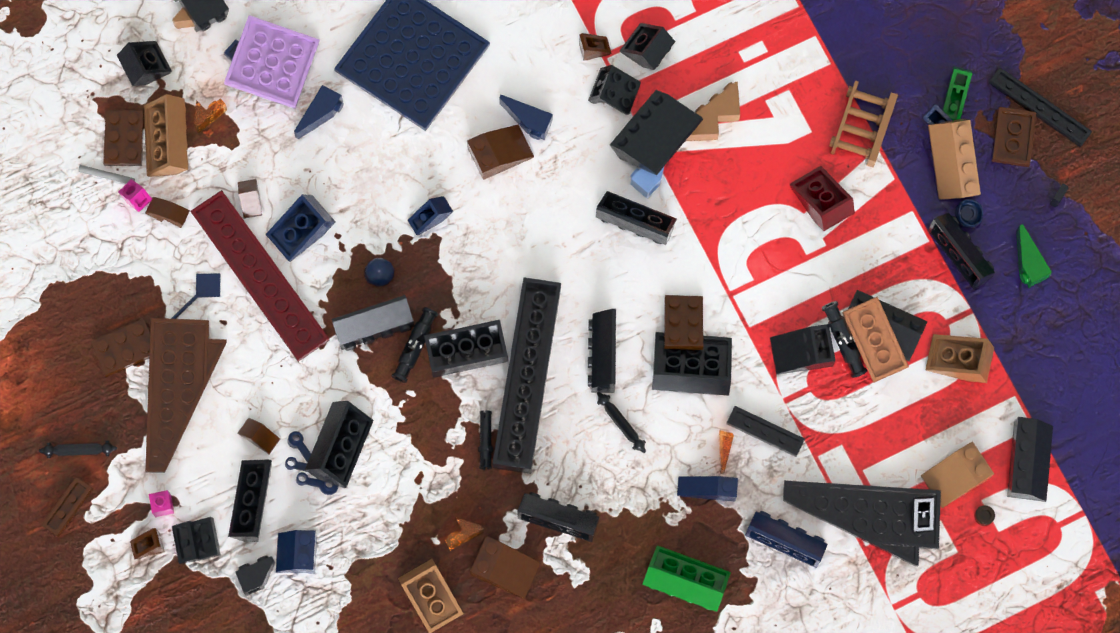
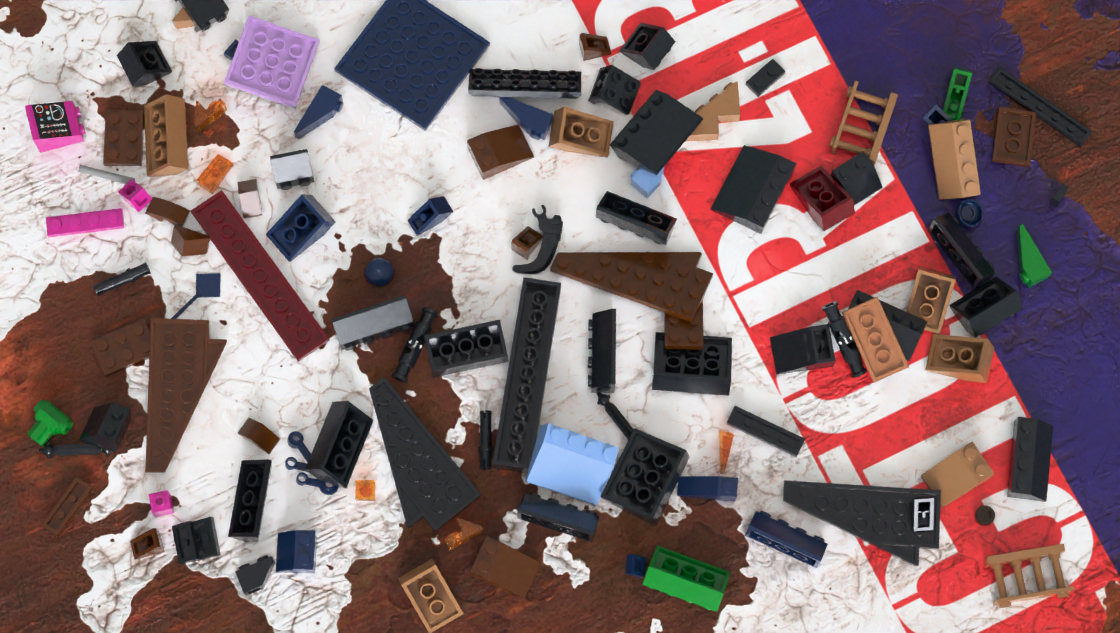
none -> slope [25,101,86,153]
none -> green piece [27,399,73,446]
none -> dark pink plate [46,208,124,238]
none -> black slope [79,403,131,452]
none -> black pin [93,262,151,296]
none -> reddish brown slope [171,224,211,256]
none -> clear orange slope [196,154,234,194]
none -> slope [270,149,315,190]
none -> clear orange plate [355,480,376,501]
none -> black wing [369,377,481,532]
none -> black plate [468,68,581,99]
none -> reddish brown slope [511,226,543,260]
none -> black piece [512,205,563,274]
none -> light blue slope [525,423,619,506]
none -> medium nougat slope [548,107,614,158]
none -> reddish brown wing [550,252,713,322]
none -> black slope [600,428,690,526]
none -> dark blue plate [626,554,646,577]
none -> black slope [711,145,796,234]
none -> black plate [745,59,786,97]
none -> black slope [831,151,882,206]
none -> medium nougat slope [906,266,956,334]
none -> black slope [949,276,1023,338]
none -> medium nougat fence [984,544,1074,608]

